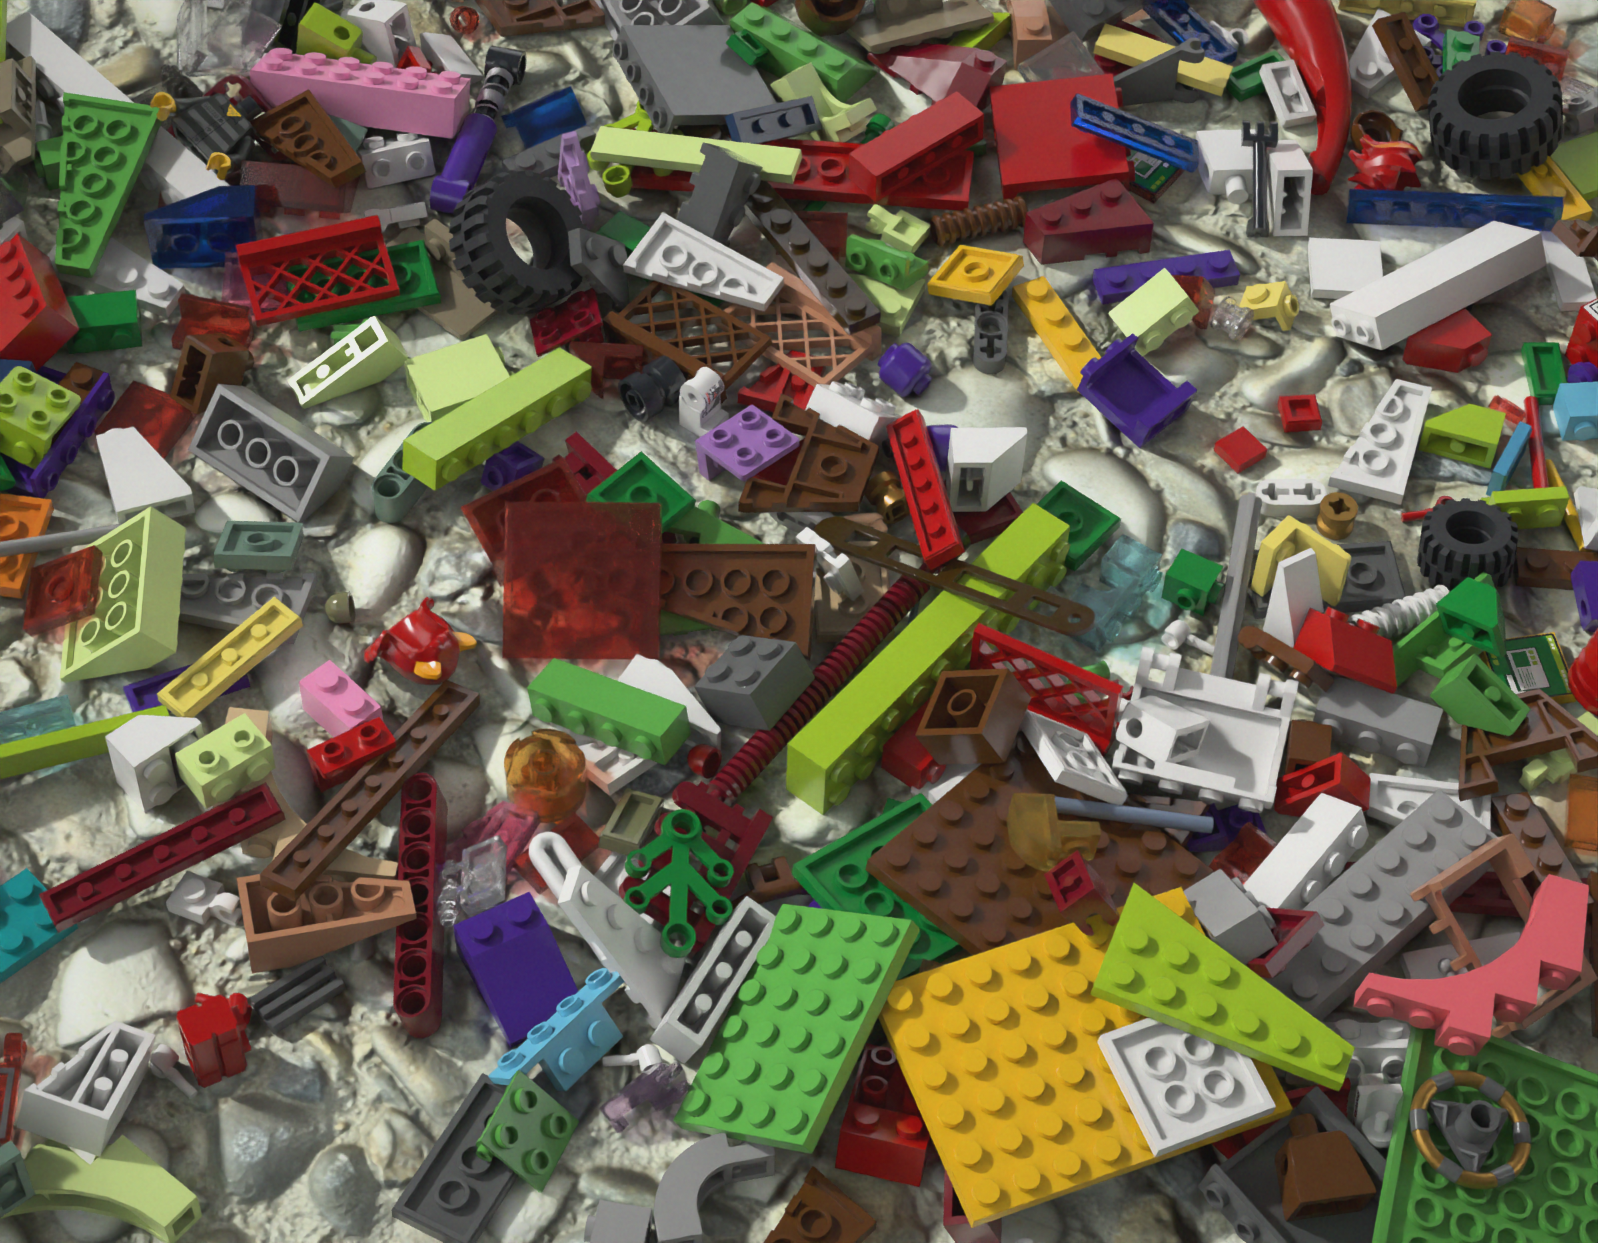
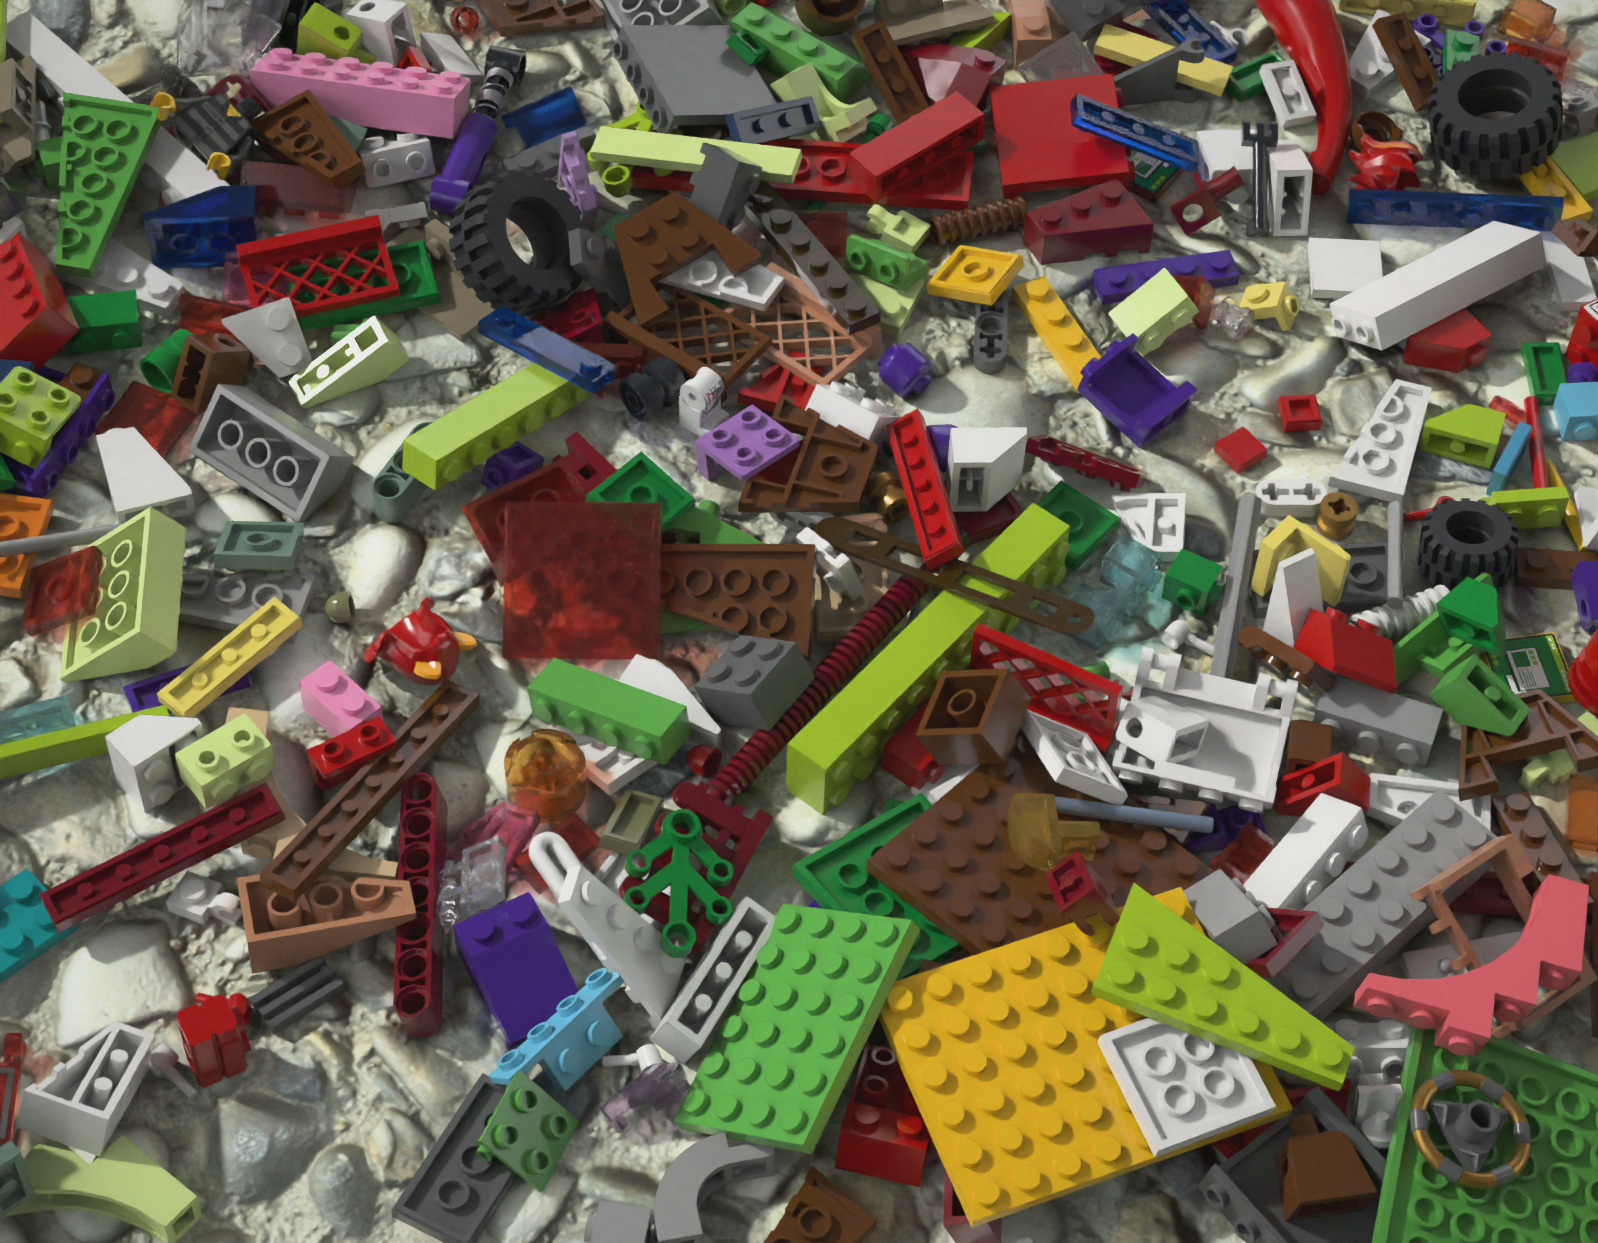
yellowish green panel [404,334,514,422] -> none
reddish brown piece [722,856,811,914] -> none
none -> green wheel [139,329,193,398]
none -> white wing [221,297,312,379]
none -> clear blue plate [478,306,617,394]
none -> reddish brown wing [613,191,762,329]
none -> reddish brown plate [851,20,929,125]
none -> dark red wing [1025,434,1148,492]
none -> white wing [1113,493,1187,561]
none -> dark red bracket [1170,166,1245,235]
none -> light grey bar [1387,501,1403,609]

